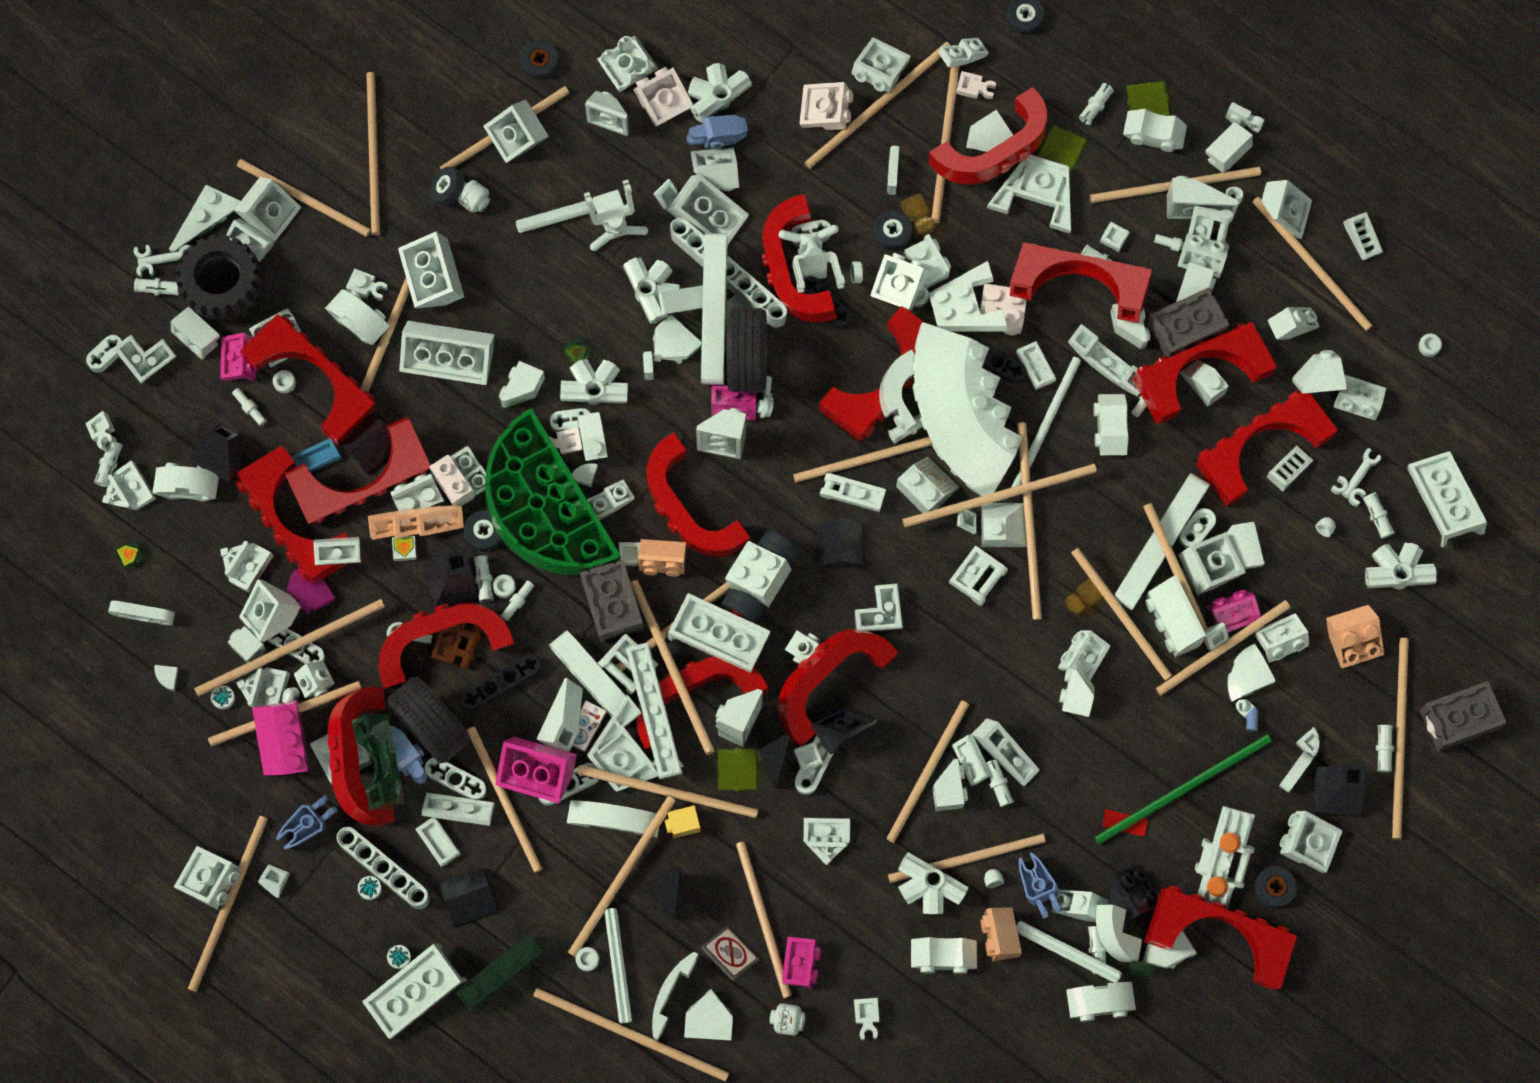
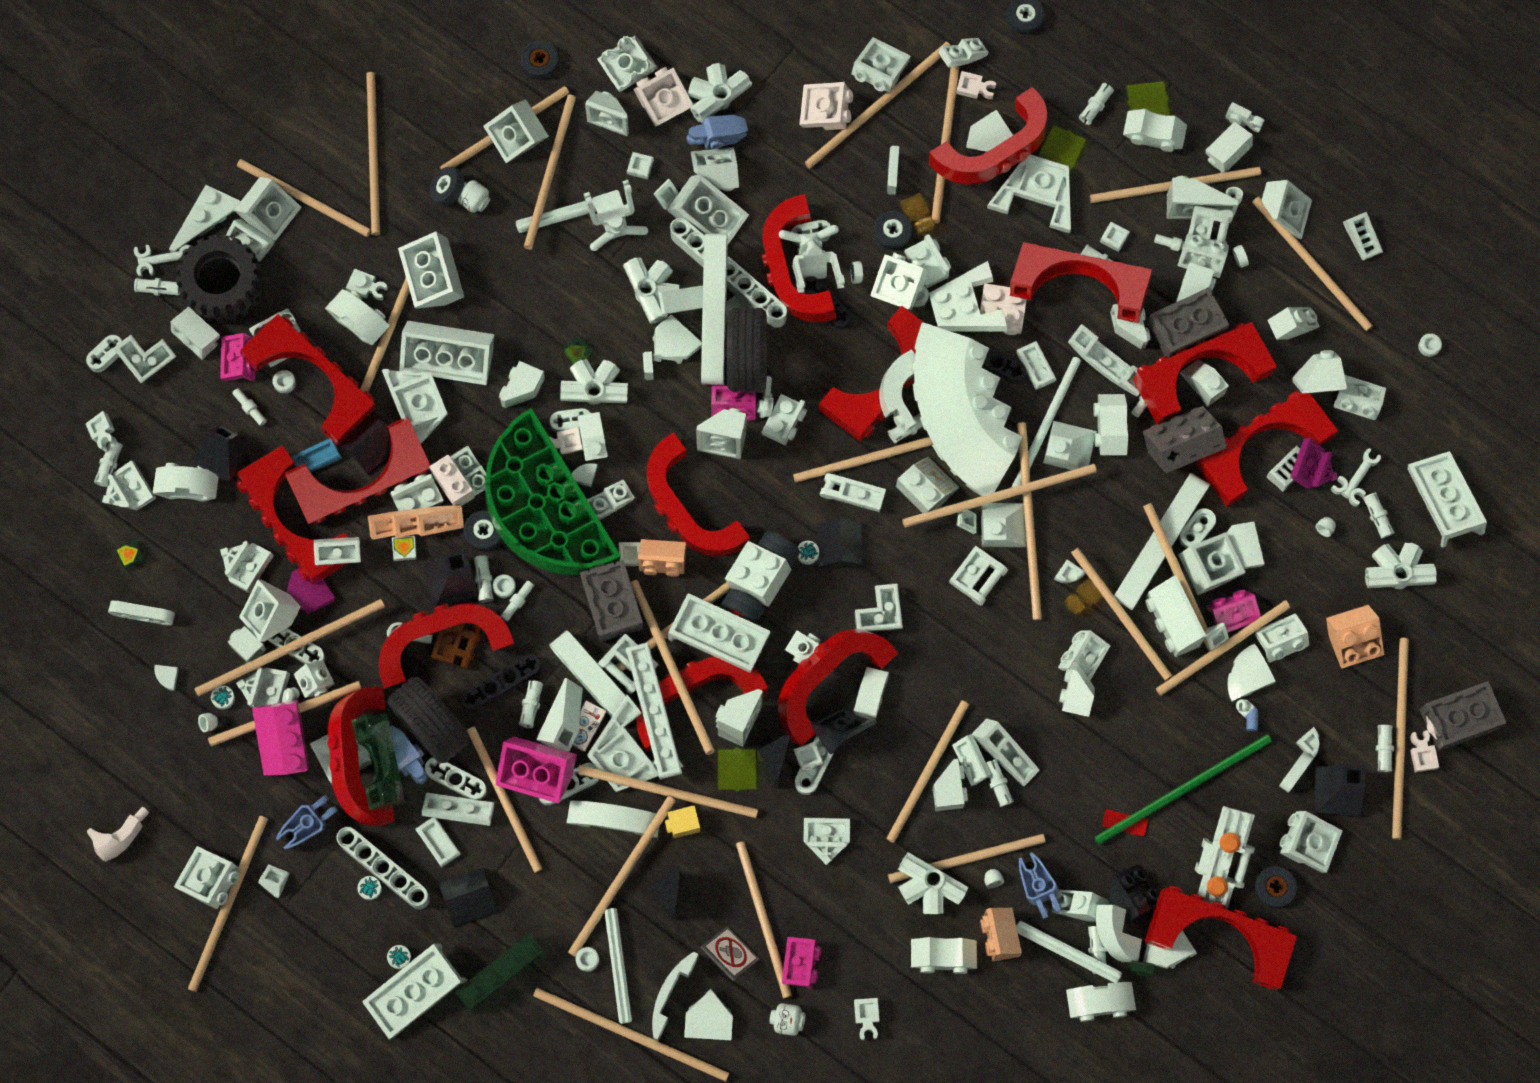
none -> white animal [87,807,149,862]
none -> light aqua hinge [198,713,218,732]
none -> light aqua wing [382,369,448,444]
none -> light aqua pin [519,681,543,728]
none -> tan piece [524,95,576,250]
none -> light aqua tile [627,152,654,179]
none -> light aqua bracket [762,394,807,446]
none -> tile [797,541,819,564]
none -> light aqua slope [854,667,889,718]
none -> light aqua slope [1043,421,1097,470]
none -> light aqua tile [1054,560,1085,583]
none -> dark grey piece [1143,406,1226,473]
none -> light aqua tile [1232,245,1249,268]
none -> magenta slope [1290,438,1338,488]
none -> white plate [1410,730,1439,773]

